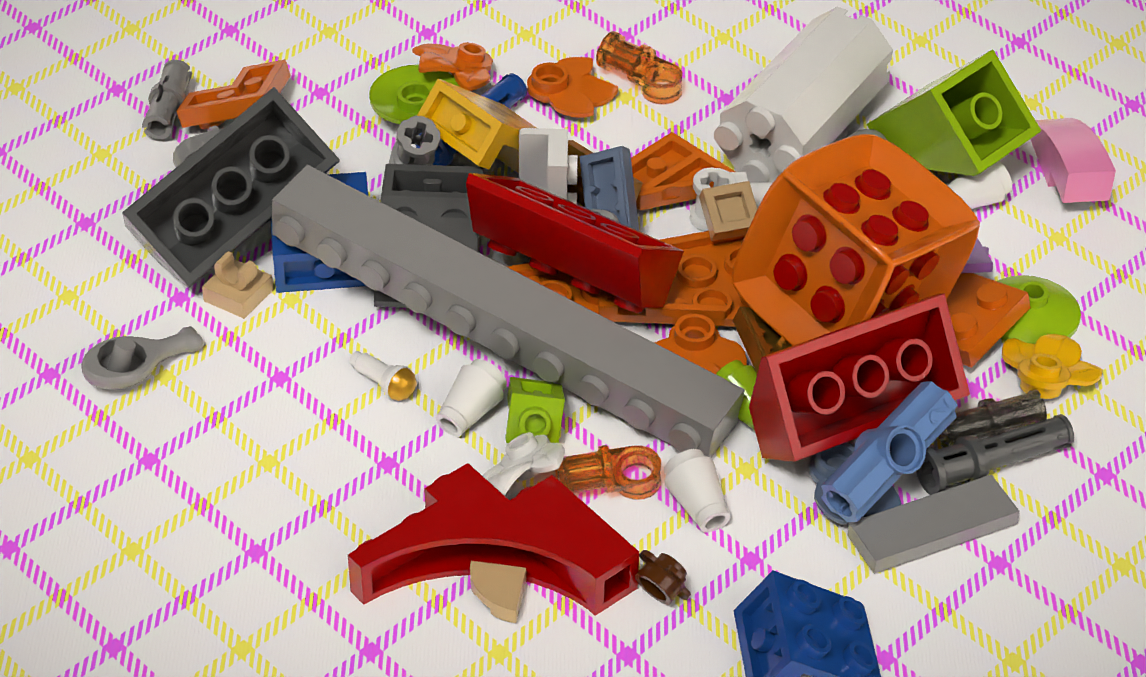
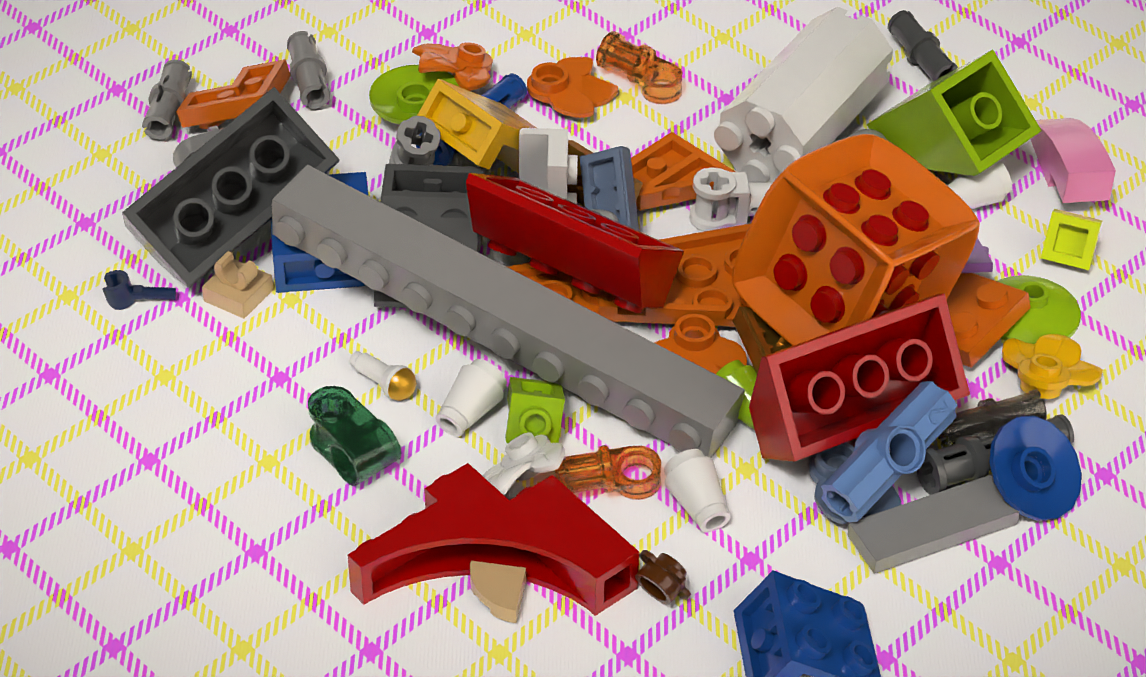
light grey piece [81,326,203,390] -> none
tan tile [699,181,757,241] -> none
none -> dark blue hand [102,270,176,310]
none -> light grey pin [287,31,330,109]
none -> clear green piece [308,386,402,486]
none -> dark grey pin [887,10,958,82]
none -> blue dish [989,416,1082,521]
none -> neon yellow tile [1041,209,1103,270]

